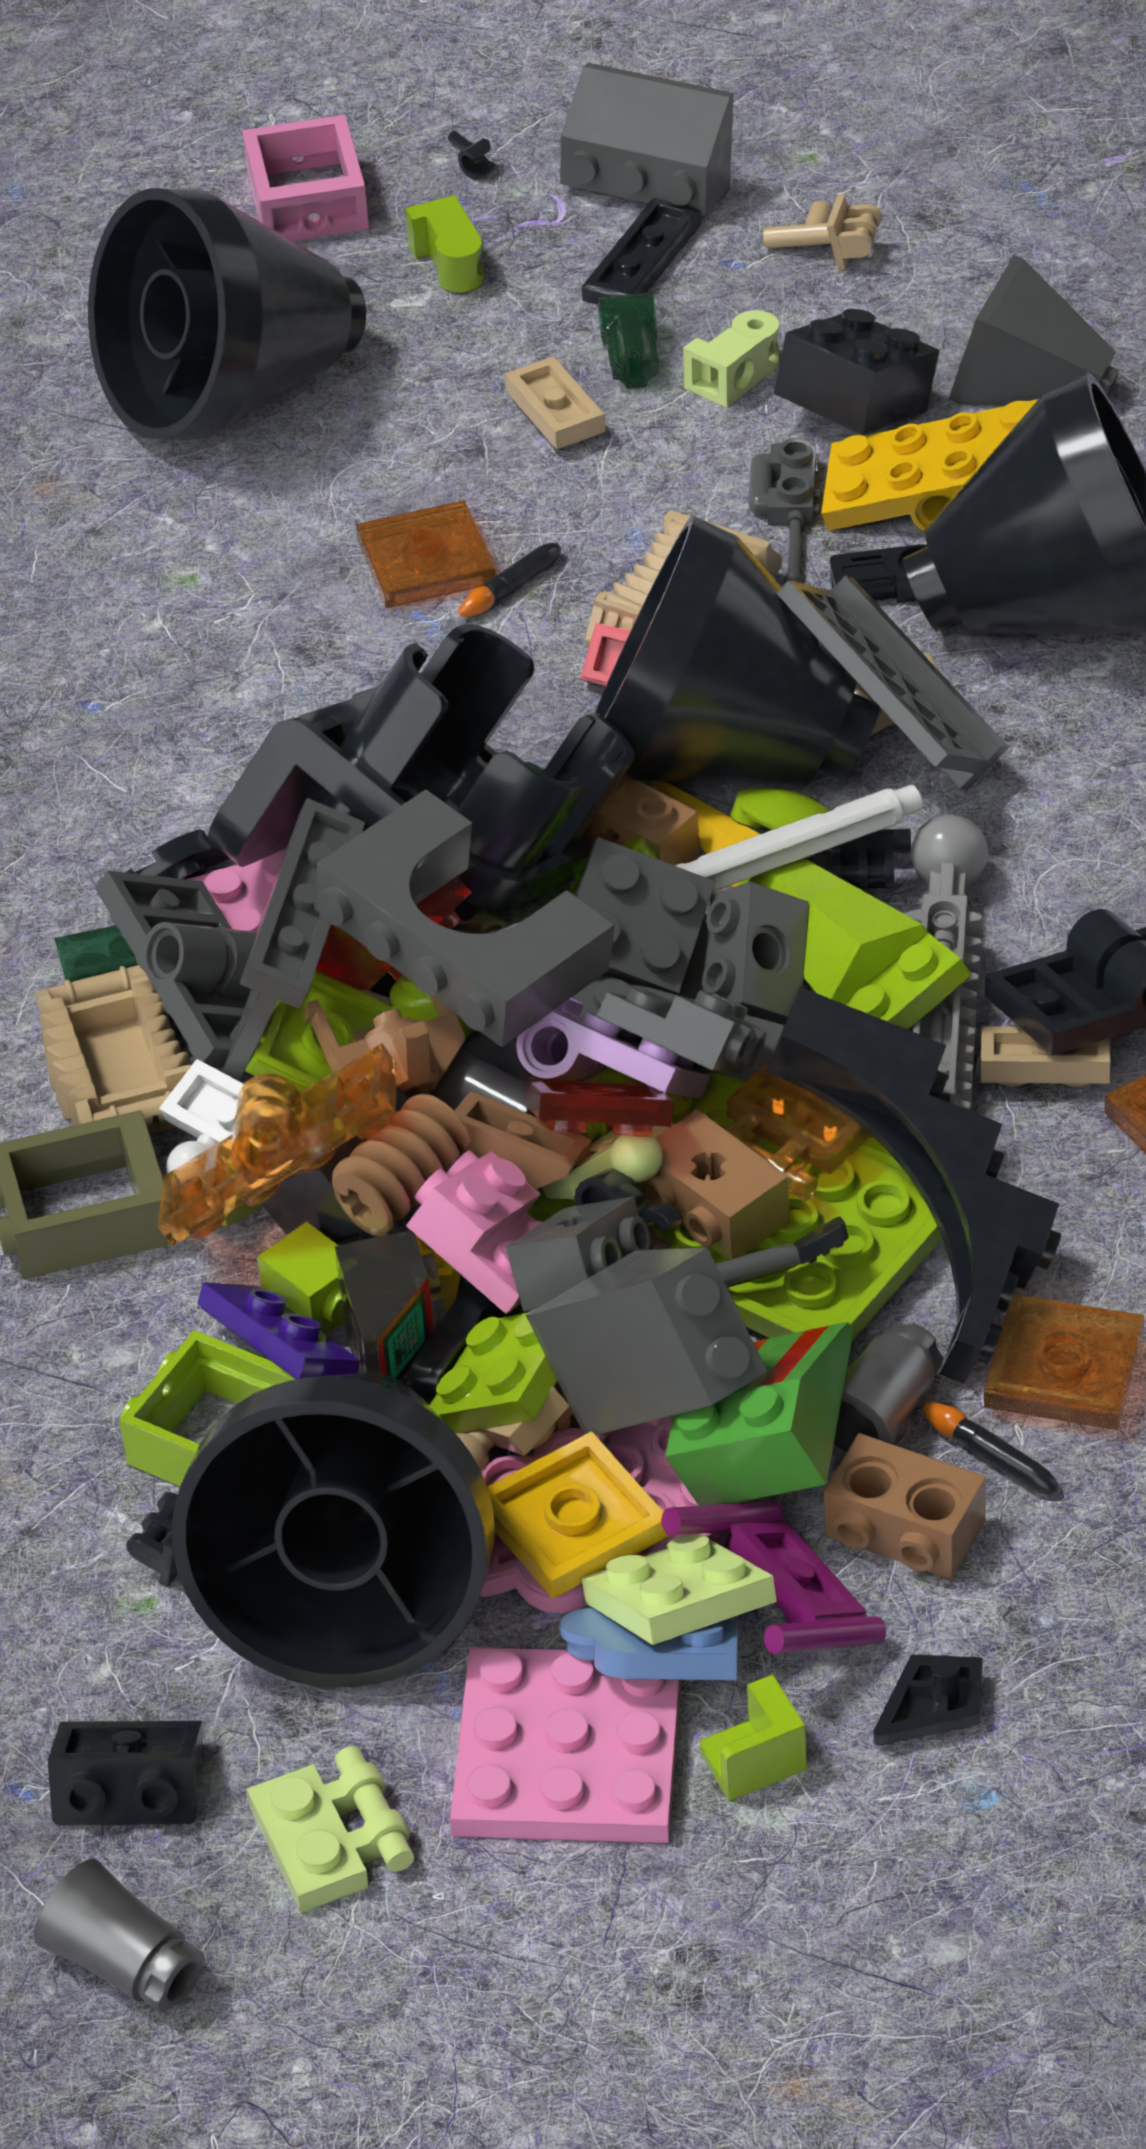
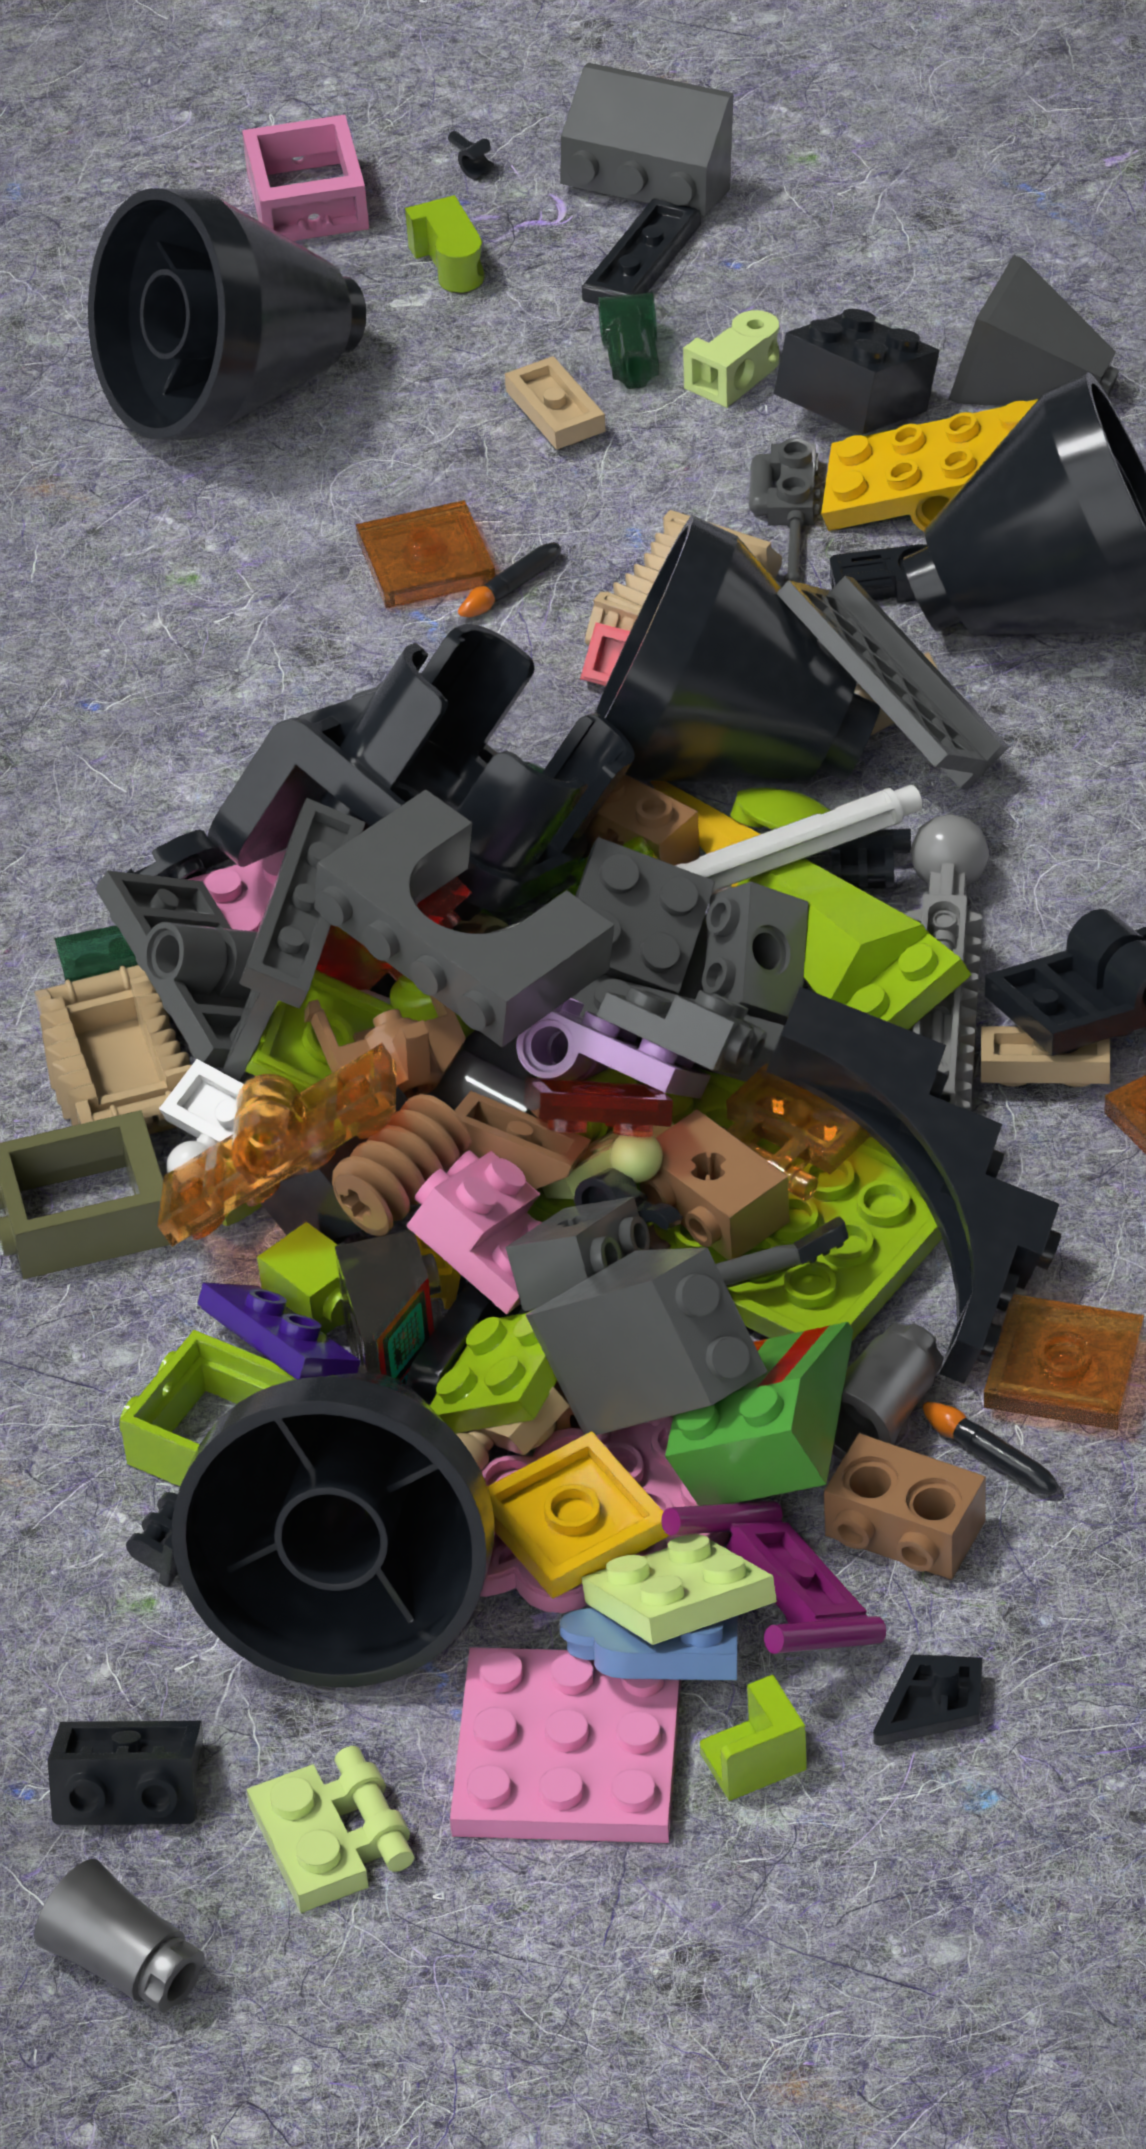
tan arm [763,194,882,270] -> none

